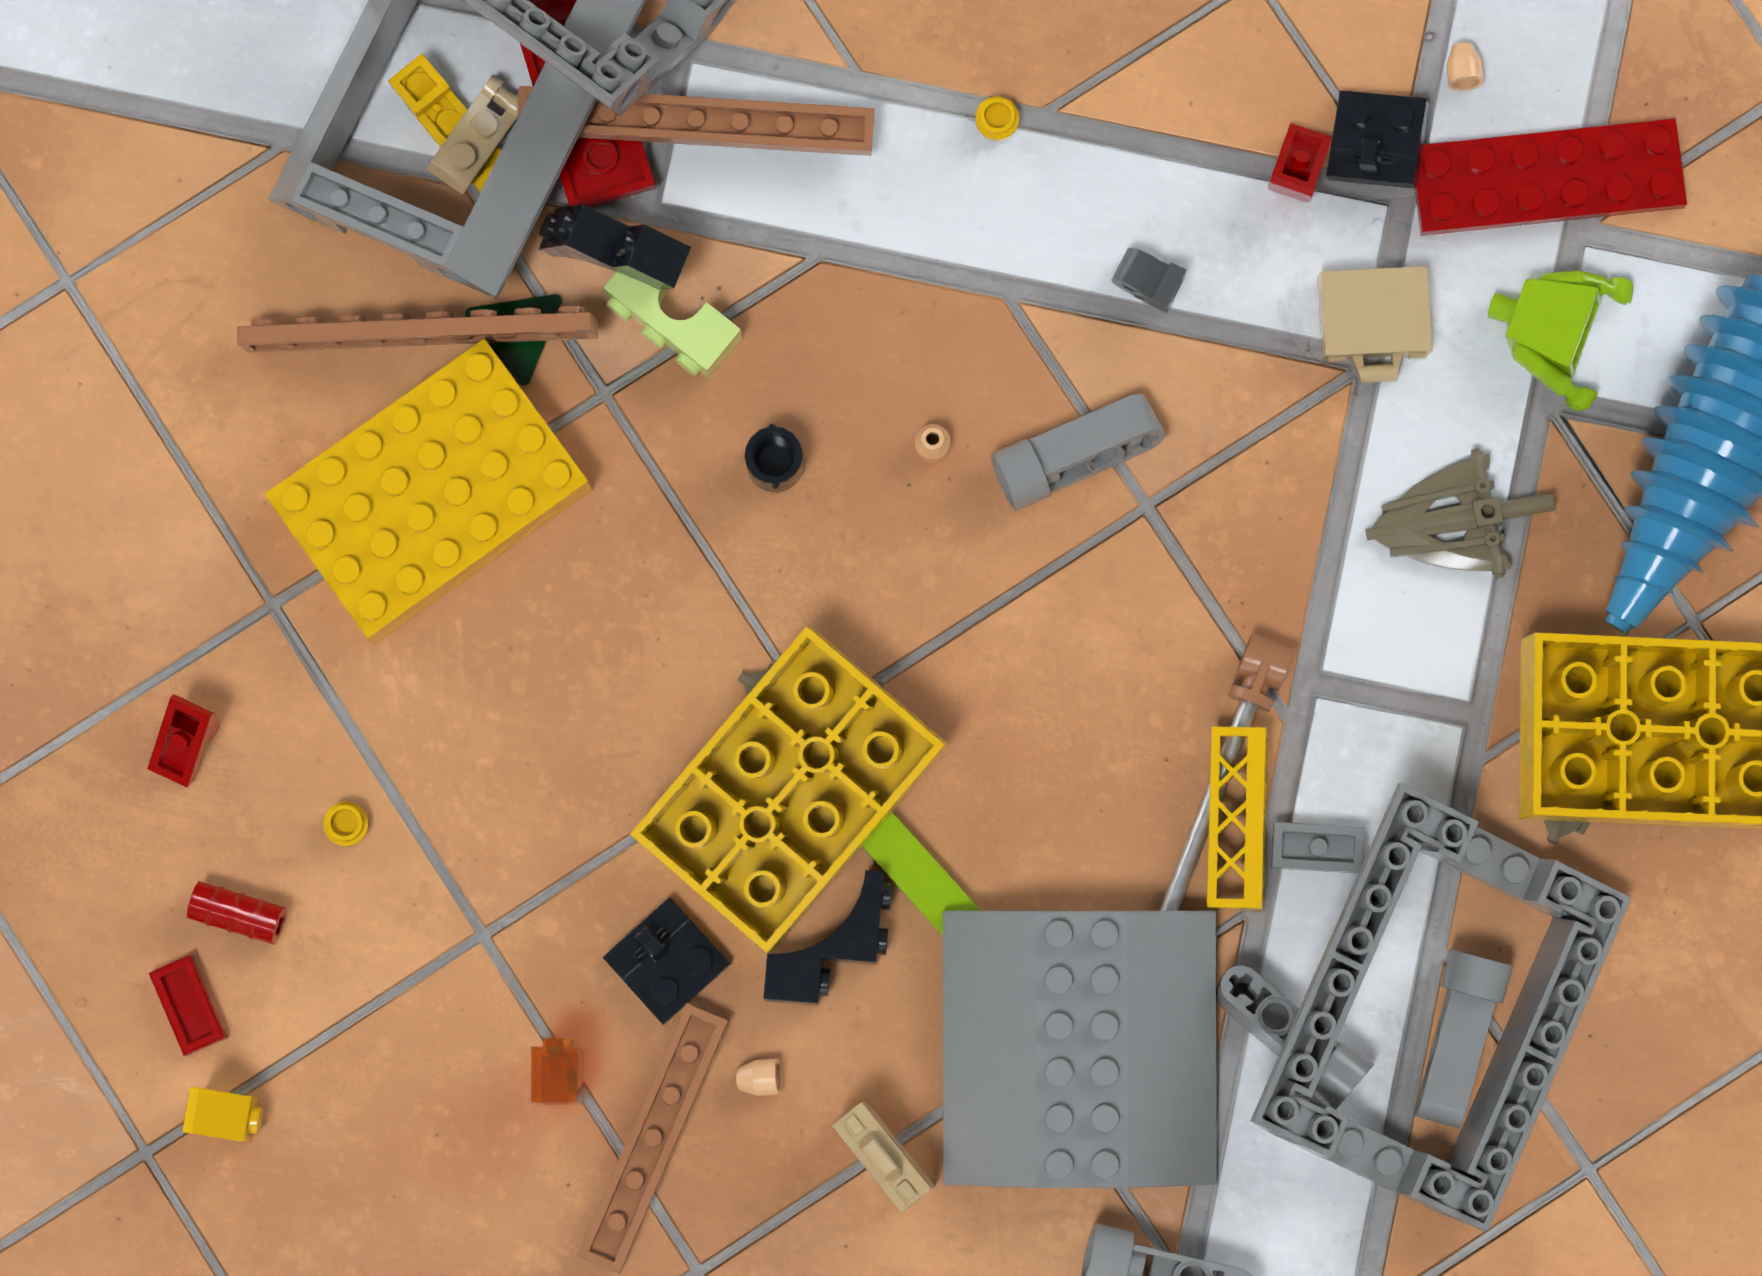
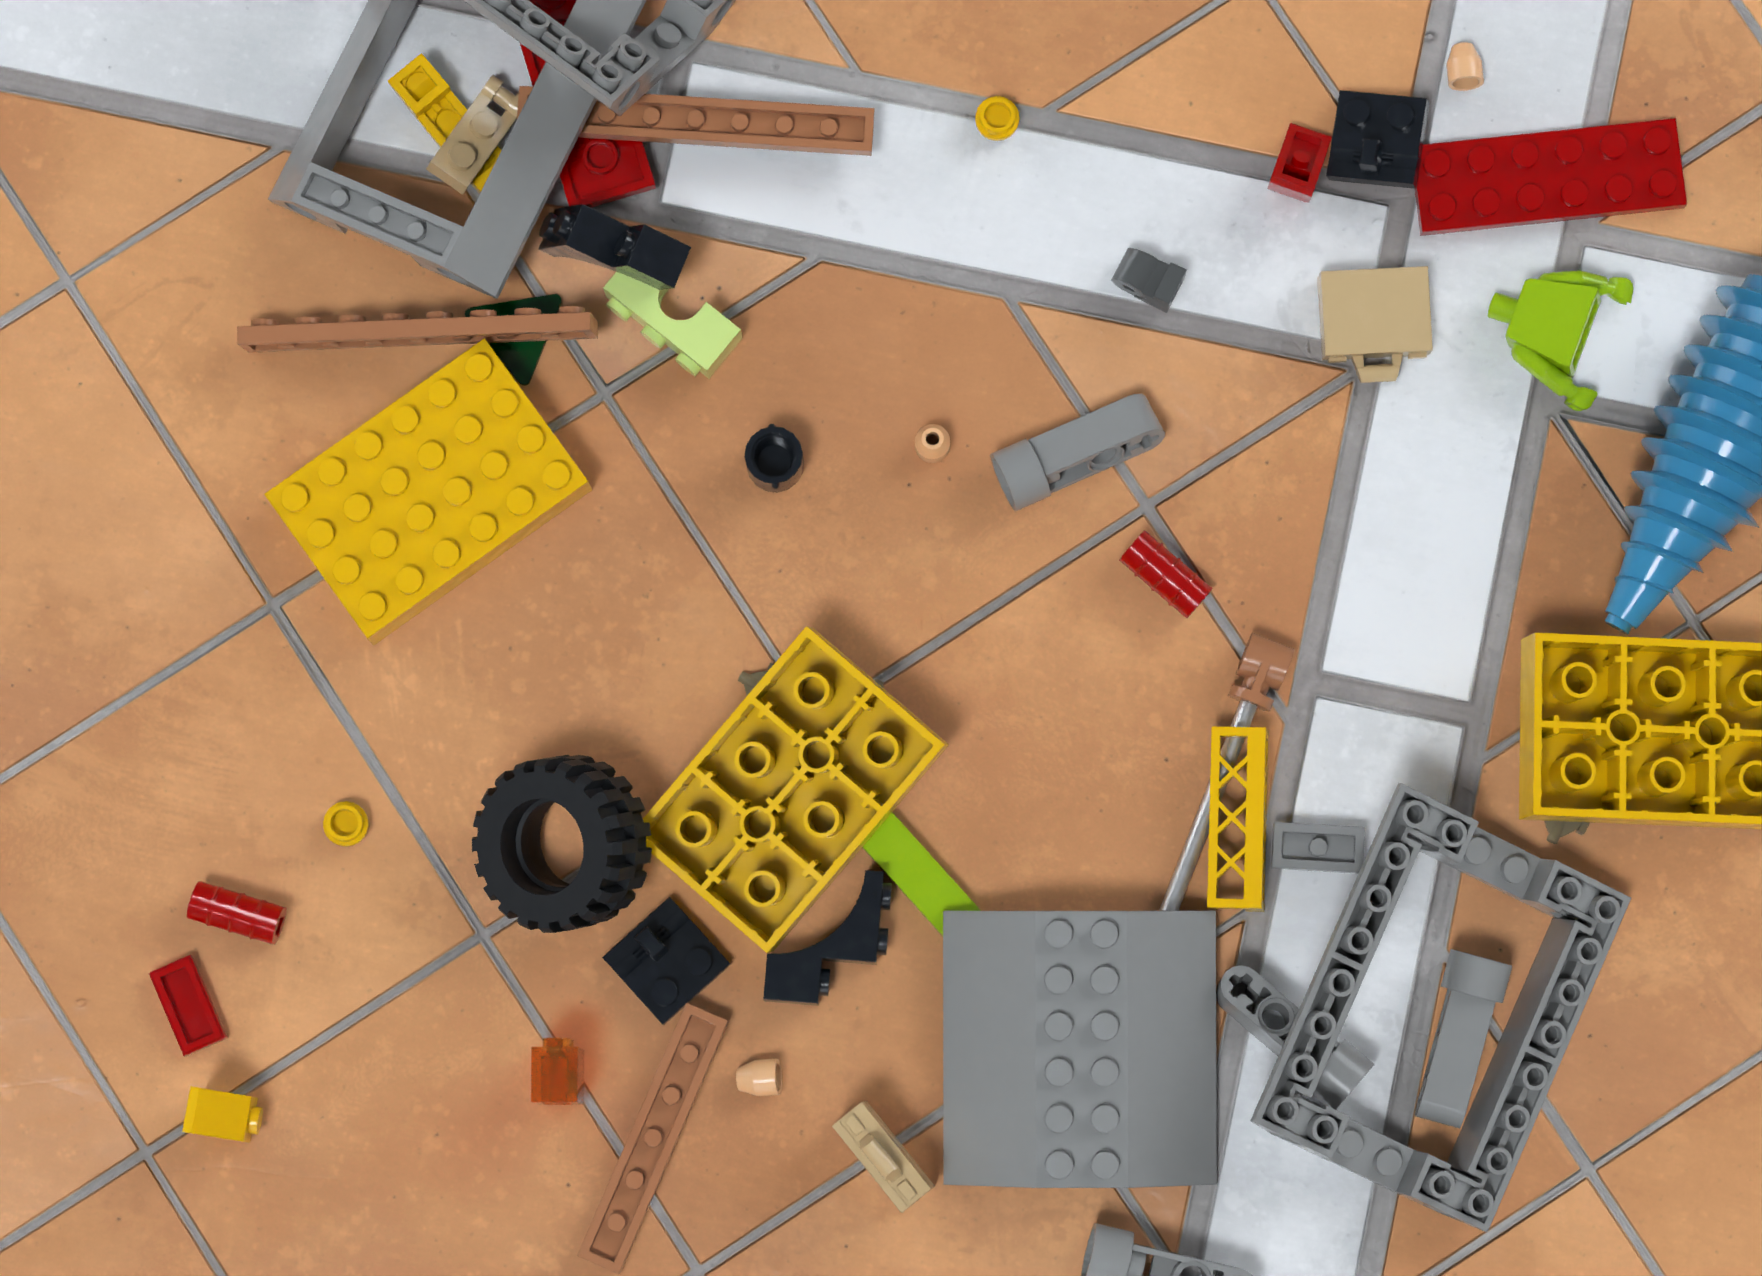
red slope [147,694,219,788] -> none
dark tan bar [1365,448,1555,579] -> none
none -> black tyre [472,755,652,933]
none -> red axle [1119,530,1213,618]

